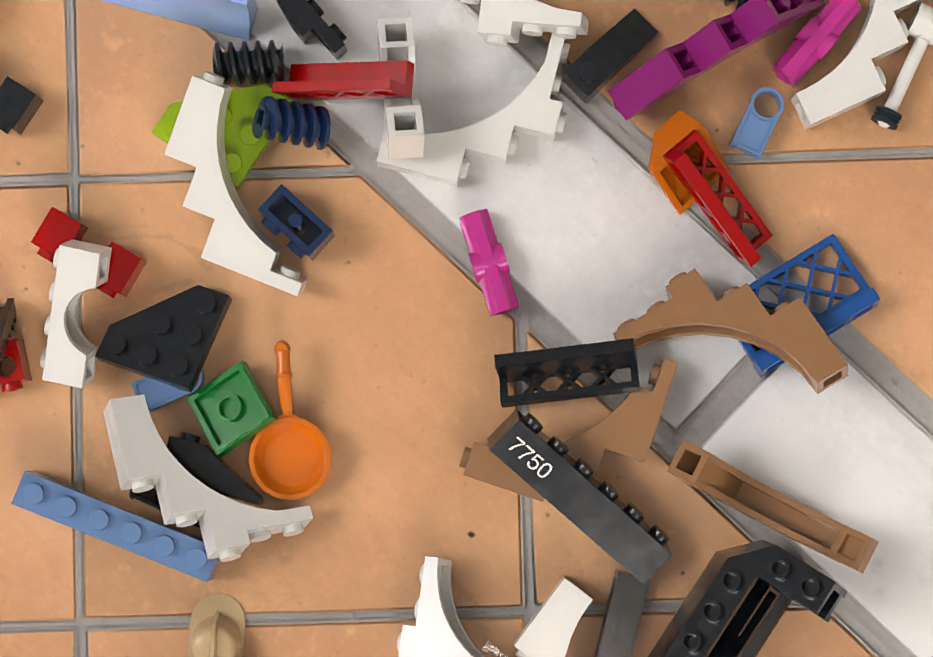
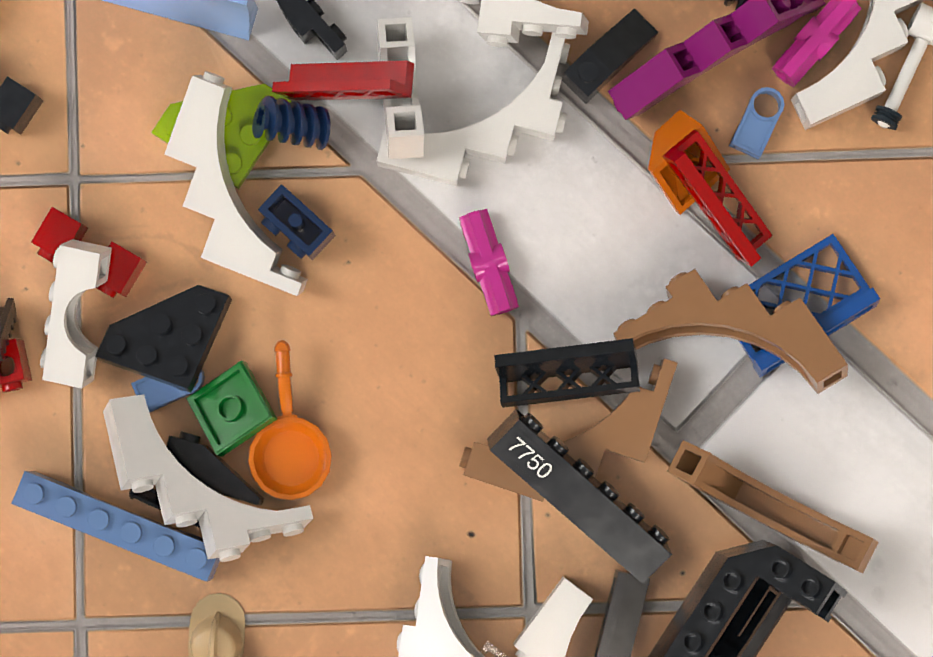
black piece [213,40,285,85] -> none

